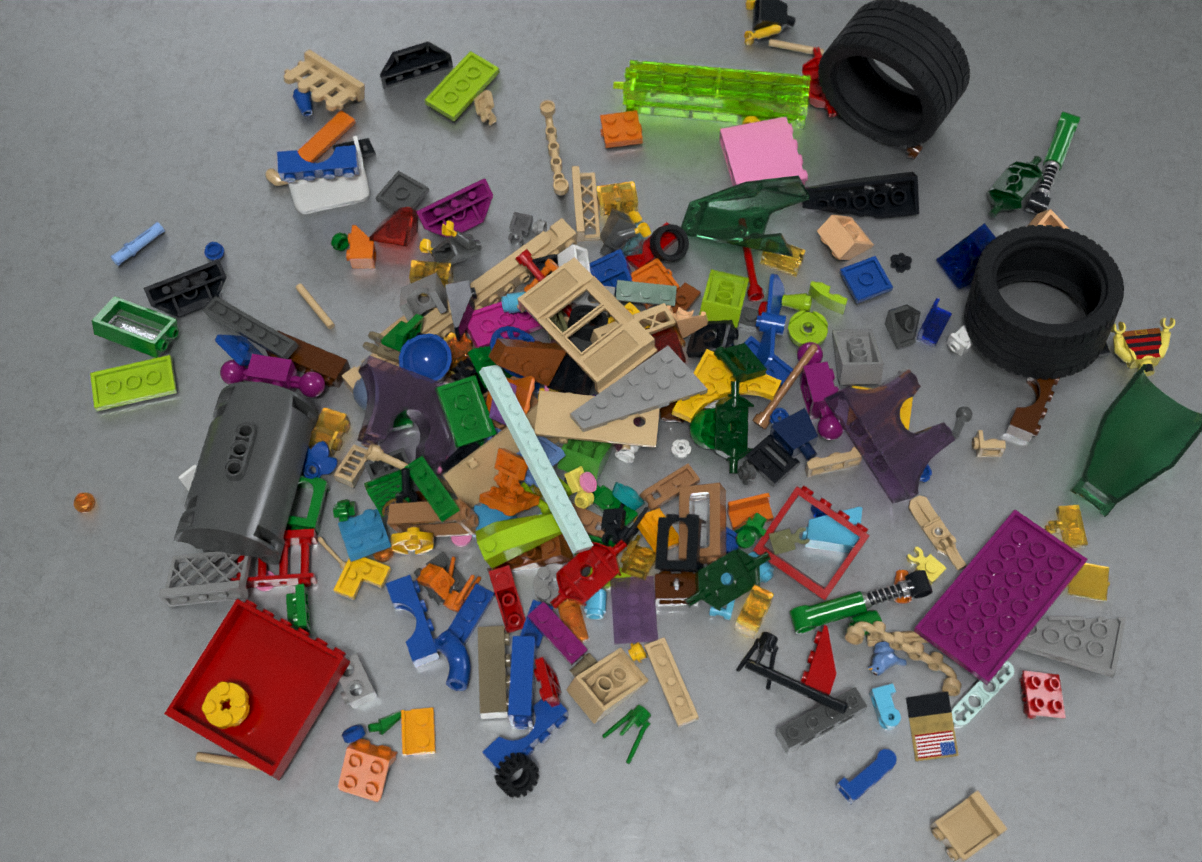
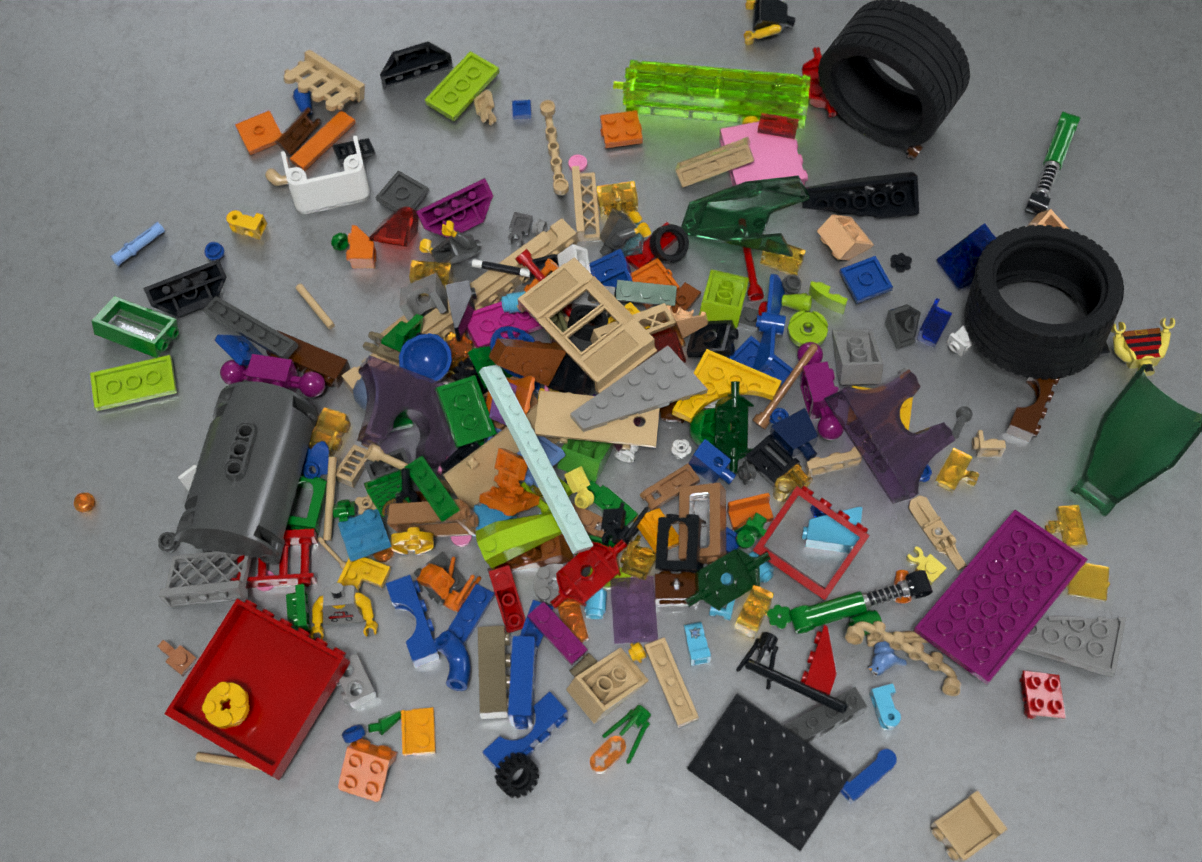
blue arch [277,145,359,183] -> none
red plate [534,657,562,707] -> none
bright pink piece [579,472,597,493] -> none
teal hat [612,482,645,511] -> none
dark green plate [714,343,767,382] -> none
tan bar [769,39,824,55] -> none
olive plate [769,527,810,555] -> none
sticker [906,692,959,761] -> none
light aqua beam [951,661,1014,728] -> none
dark green plate [986,156,1044,218] -> none
none -> nougat plate [157,640,198,677]
none -> dark grey plate [158,532,179,552]
none -> yellow leg [226,210,267,240]
none -> orange plate [235,110,282,156]
none -> reddish brown hinge [275,107,321,156]
none -> torso [310,583,378,639]
none -> tan bar [323,457,337,541]
none -> tan plate [355,495,377,515]
none -> black bar [472,259,531,277]
none -> blue tile [512,100,531,120]
none -> bright pink piece [568,154,587,172]
none -> clear orange beam [590,736,626,774]
none -> tan fence [675,137,755,187]
none -> medium azure leg [684,622,711,666]
none -> black plate [687,693,852,851]
none -> blue torso [689,439,737,485]
none -> clear red plate [758,113,799,139]
none -> green plant [767,605,791,629]
none -> clear yellow piece [773,464,813,502]
none -> dark grey plate [782,275,802,294]
none -> clear yellow plate [934,448,979,493]

